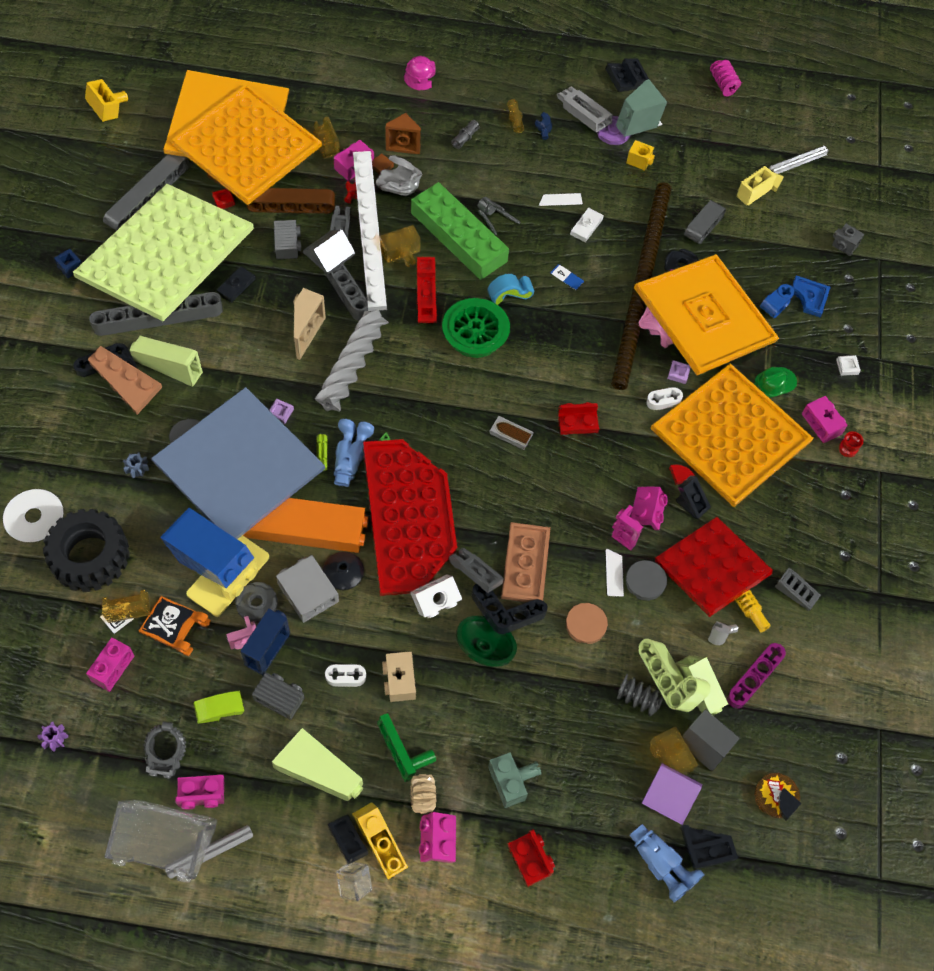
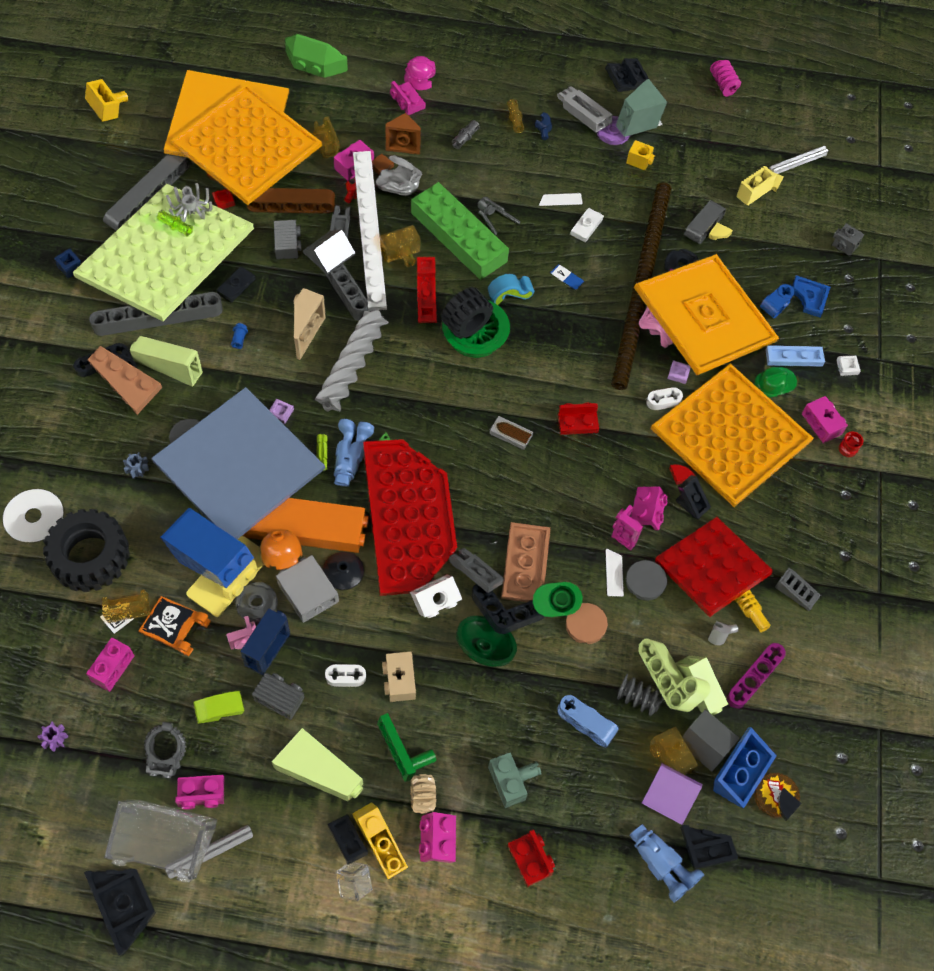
none -> black wing [84,869,156,957]
none -> clear neon green pin [156,210,193,237]
none -> light grey animal [166,183,212,223]
none -> blue pin [231,323,248,349]
none -> orange cylinder [260,530,302,570]
none -> bright green wedge [285,34,348,78]
none -> dark pink bracket [390,81,426,115]
none -> black tyre [441,287,493,339]
none -> green piece [533,582,583,617]
none -> medium blue piece [557,695,619,748]
none -> light yellow tile [708,222,733,240]
none -> blue slope [713,727,777,808]
none -> light blue plate [766,346,825,366]

